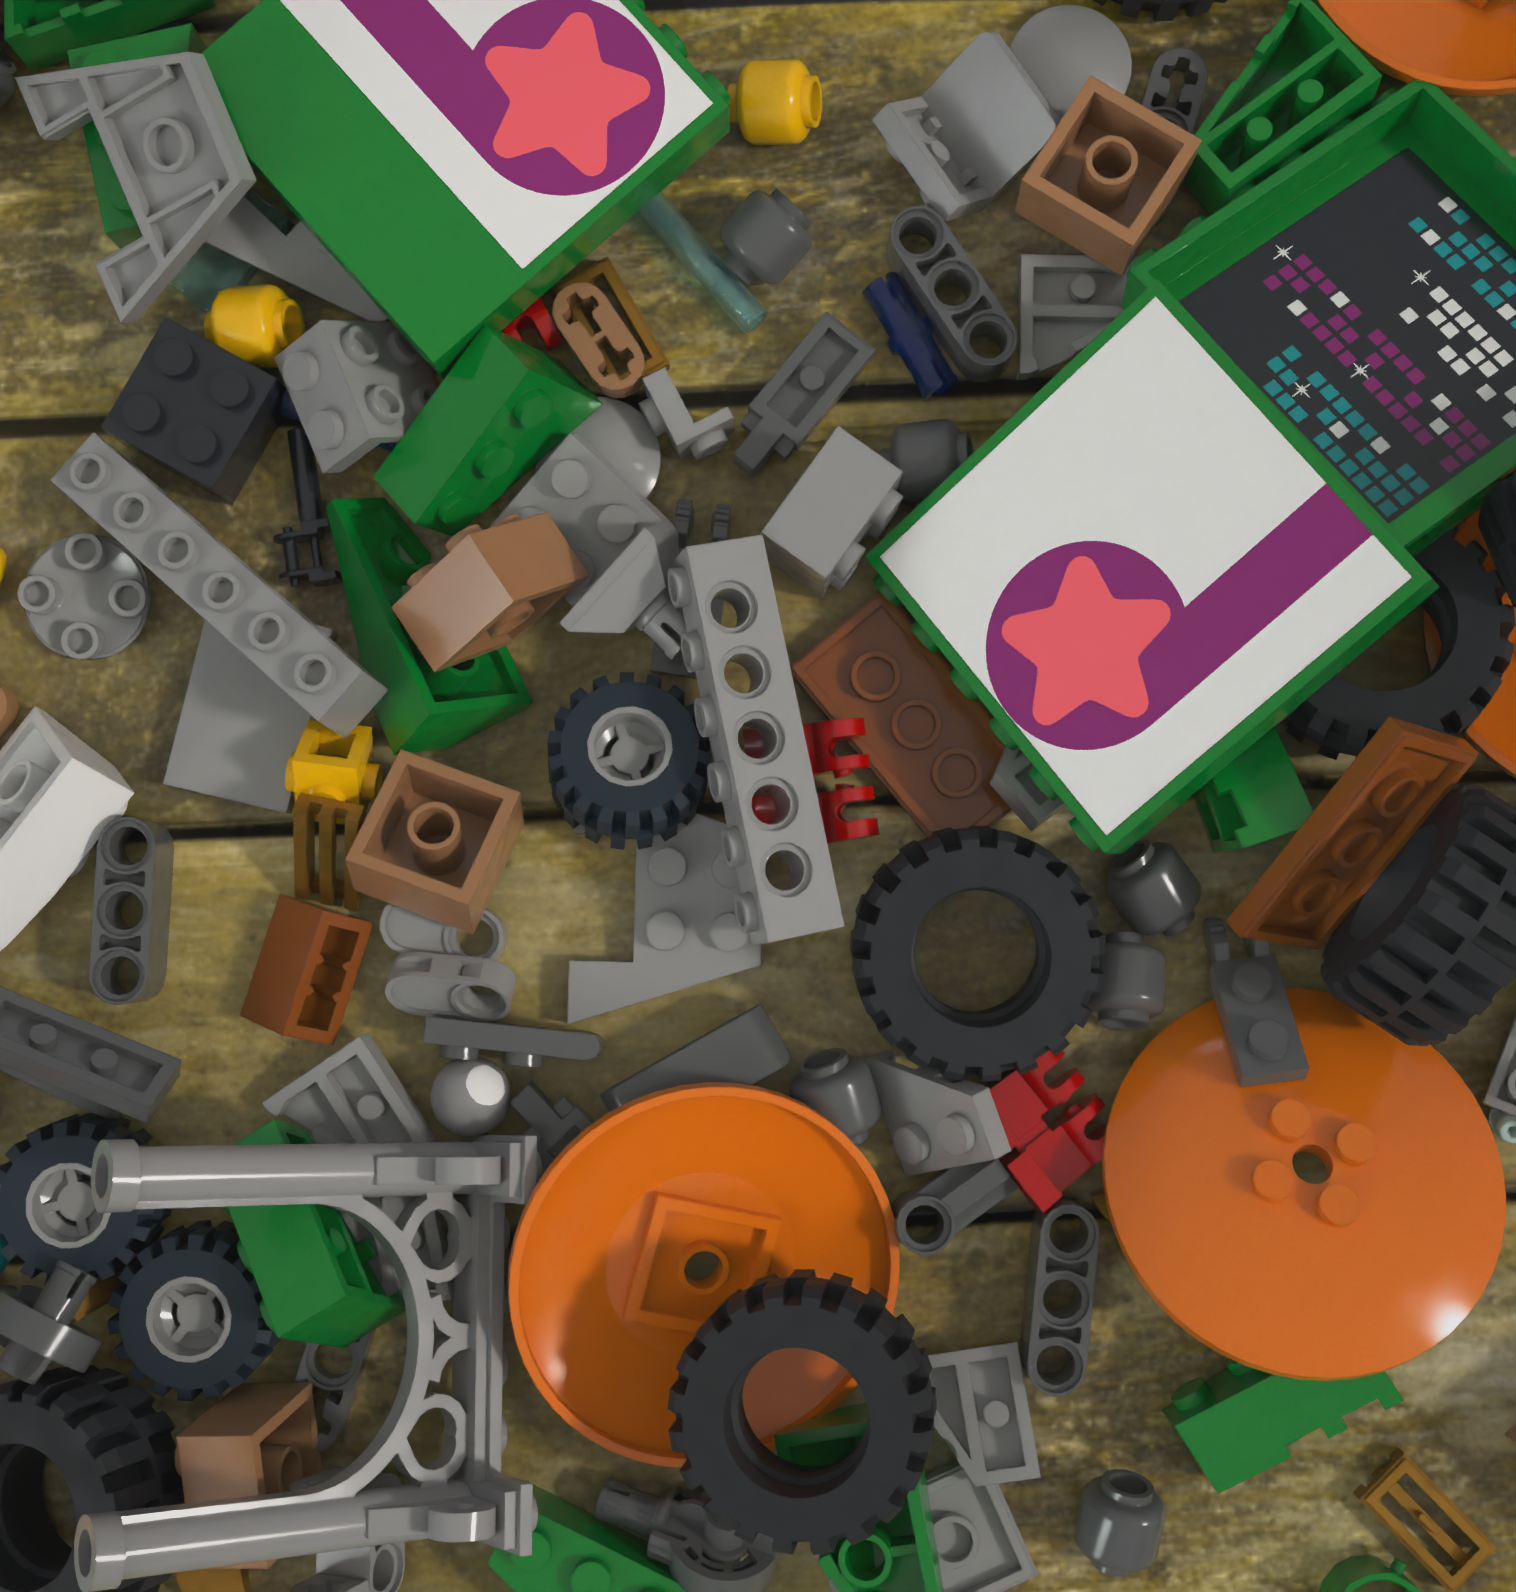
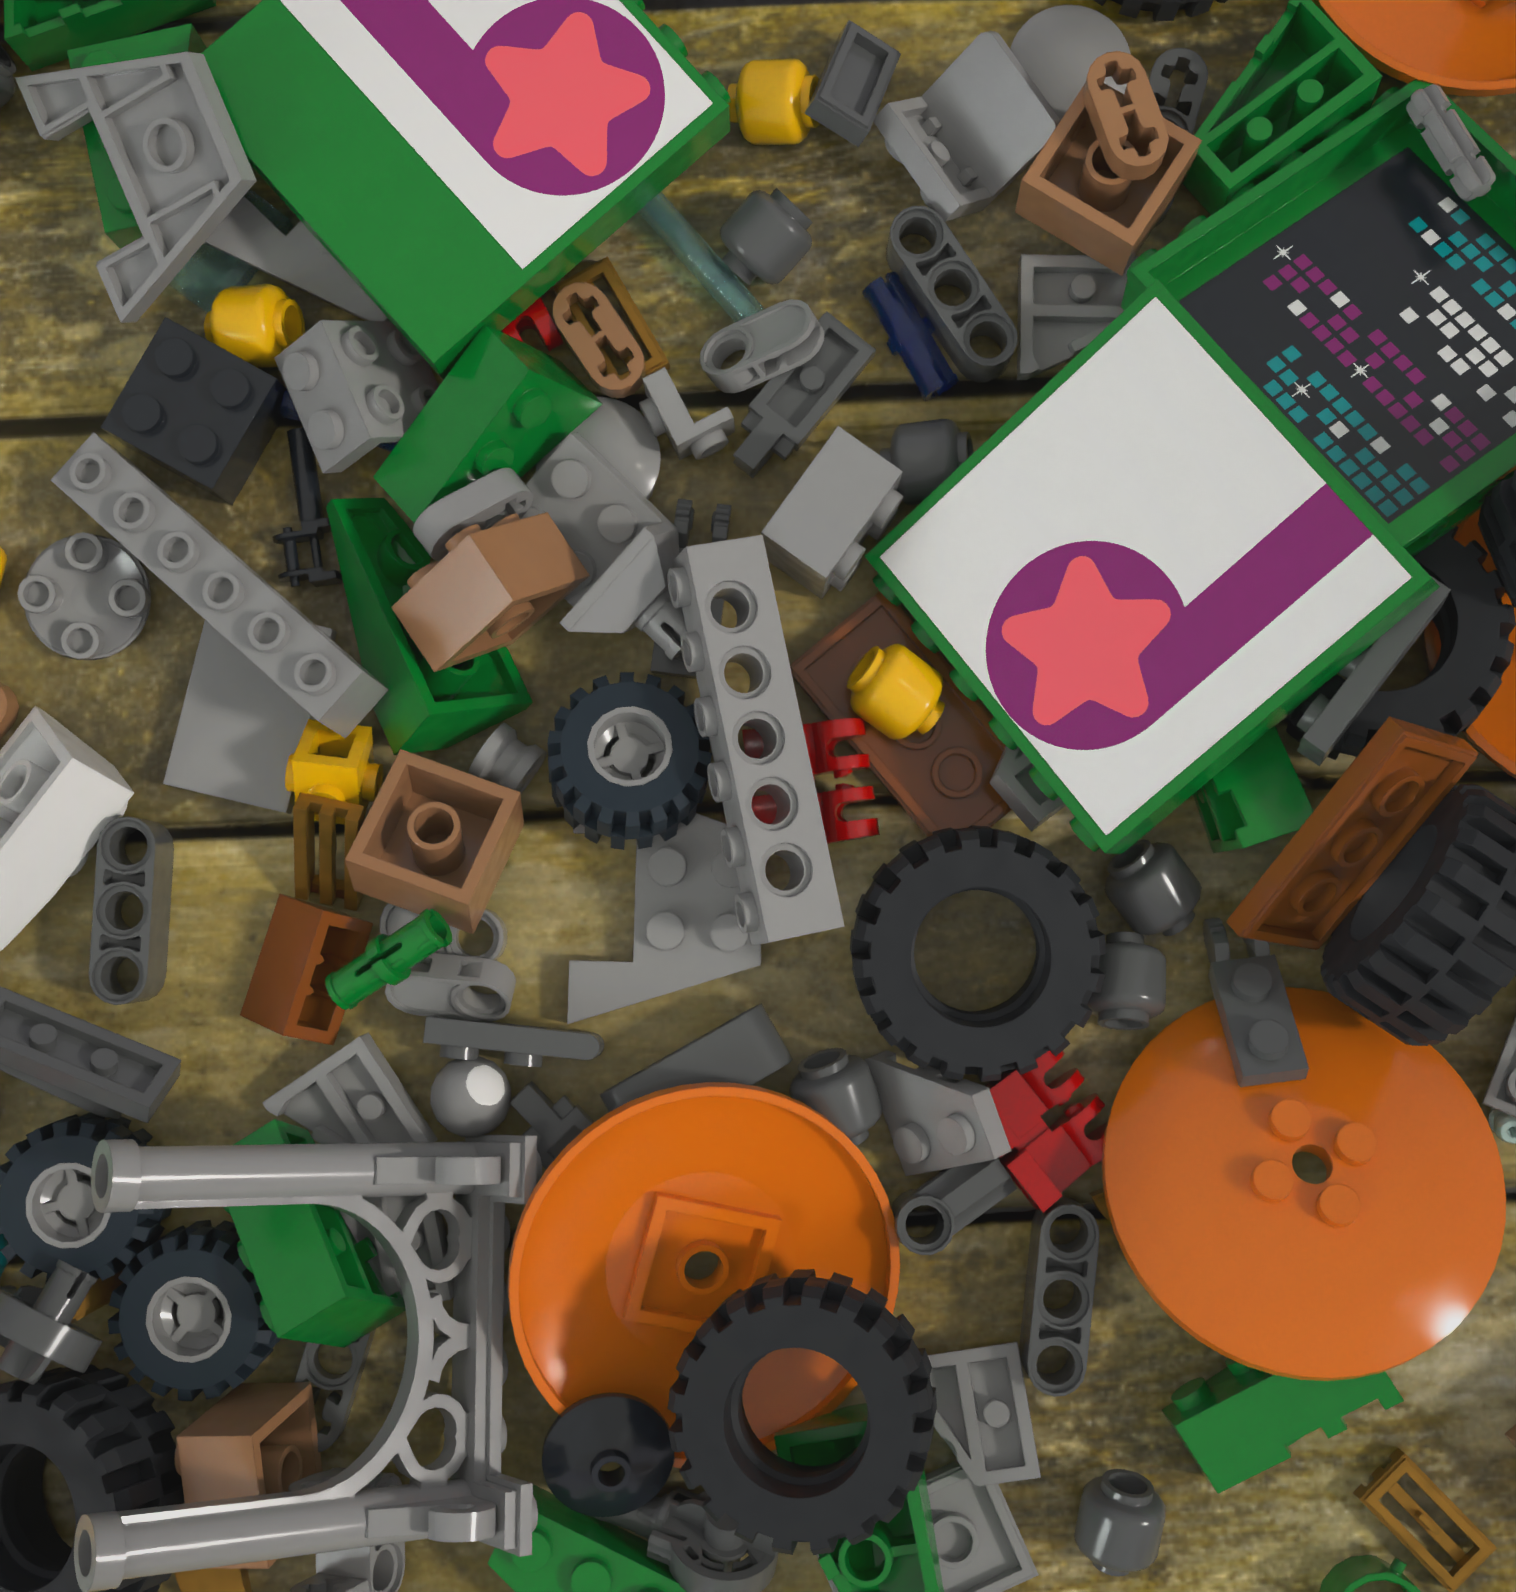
none -> green pin [325,908,452,1010]
none -> light grey beam [413,468,534,561]
none -> light grey wheel [468,722,547,793]
none -> black dish [542,1393,675,1517]
none -> light grey piece [700,299,824,393]
none -> dark grey tile [805,20,901,147]
none -> yellow head [846,644,945,740]
none -> medium nougat beam [1083,51,1169,181]
none -> dark grey plate [1297,576,1451,767]
none -> light grey axle [1406,84,1496,201]

